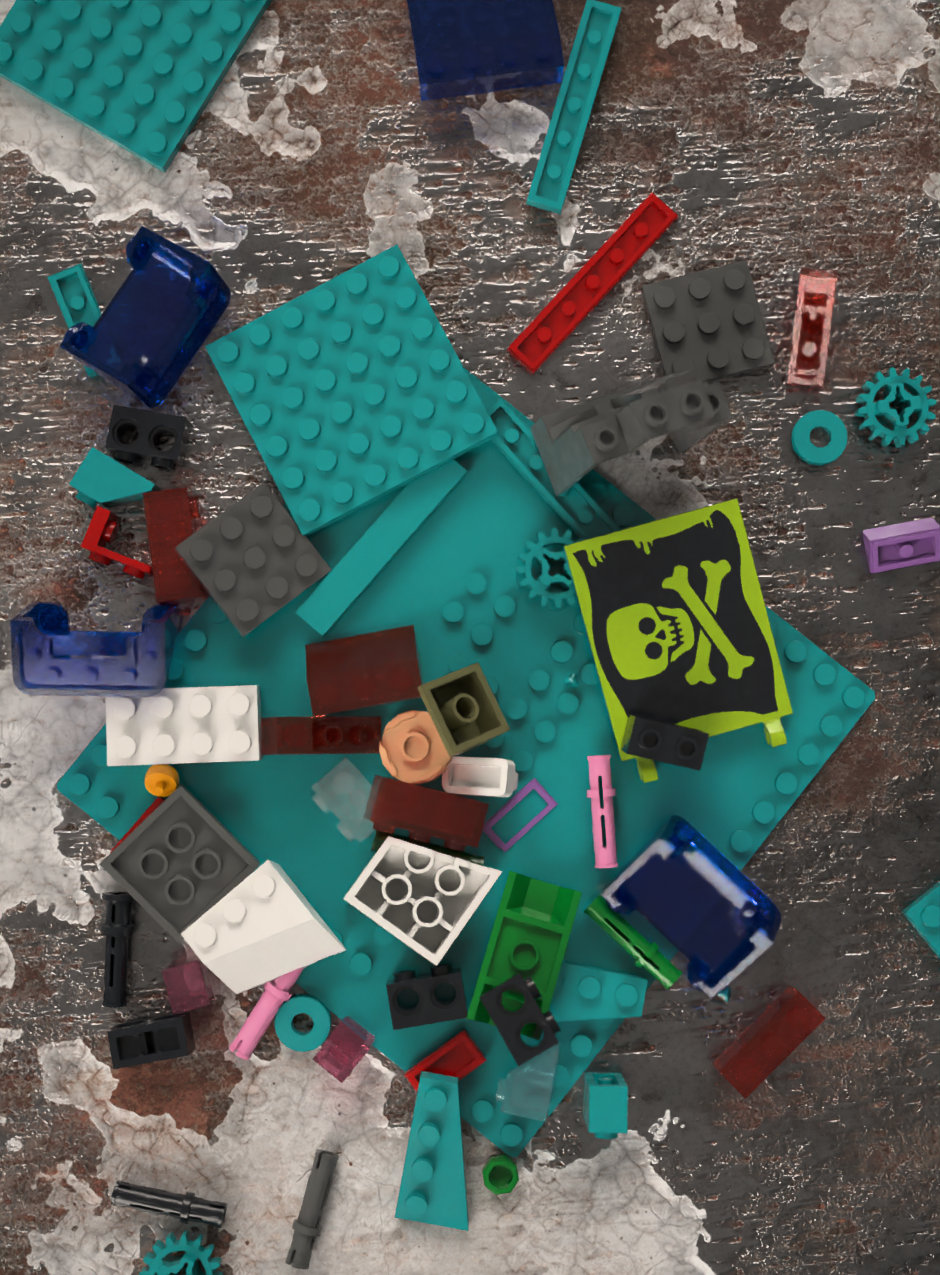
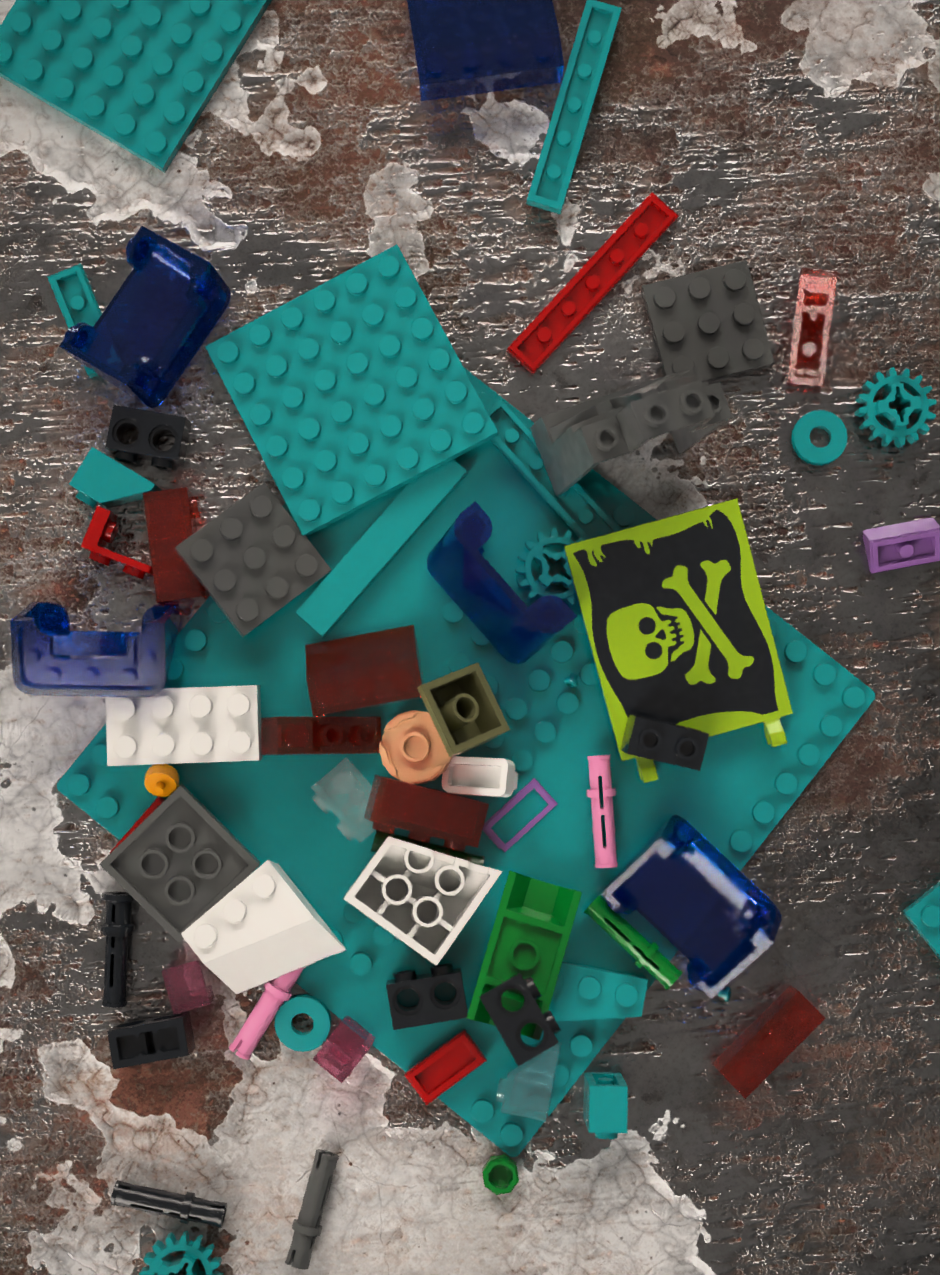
teal wing [395,1071,469,1231] -> none
none -> clear blue windscreen [427,501,577,664]

